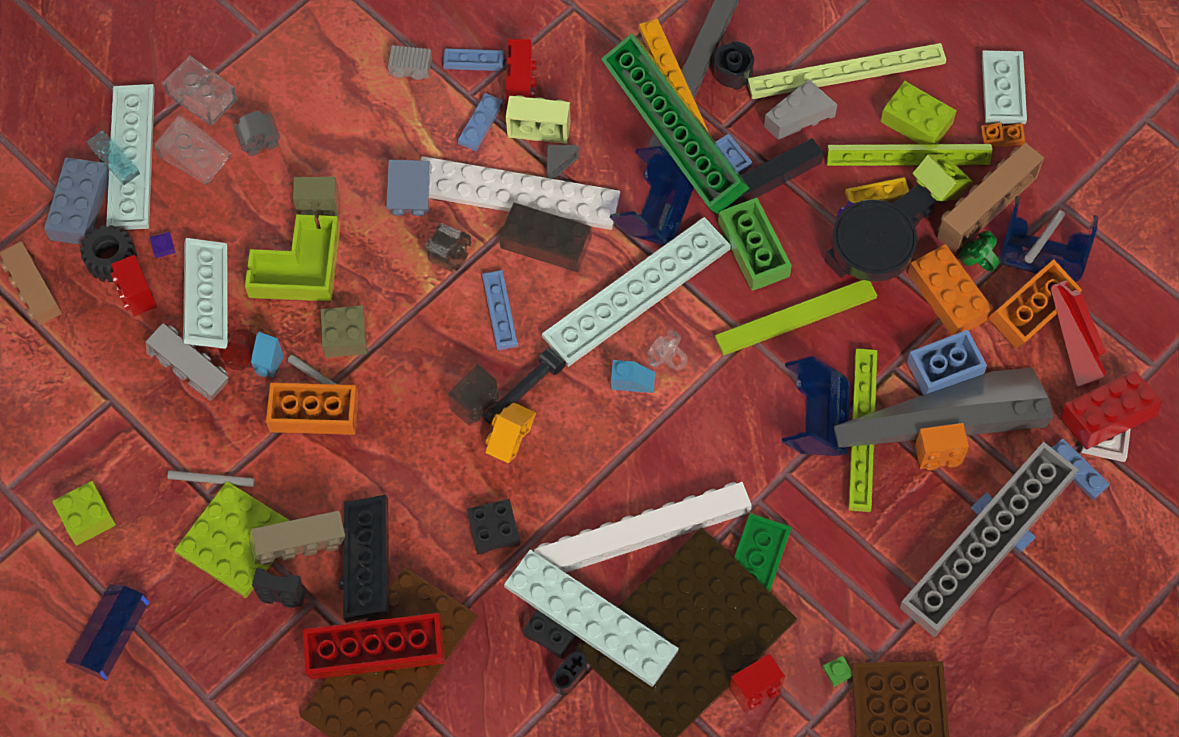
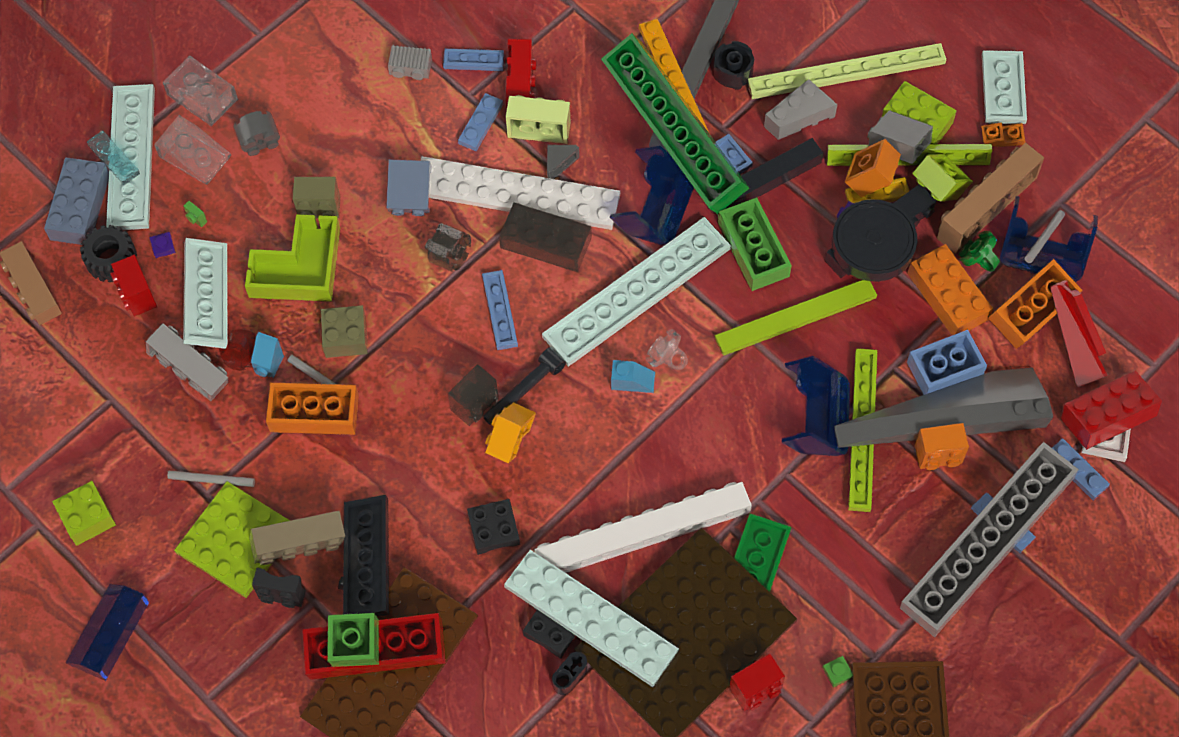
none -> bright green plate [183,201,207,227]
none -> bright green brick [328,613,379,667]
none -> orange brick [845,139,901,197]
none -> brick [867,111,933,164]

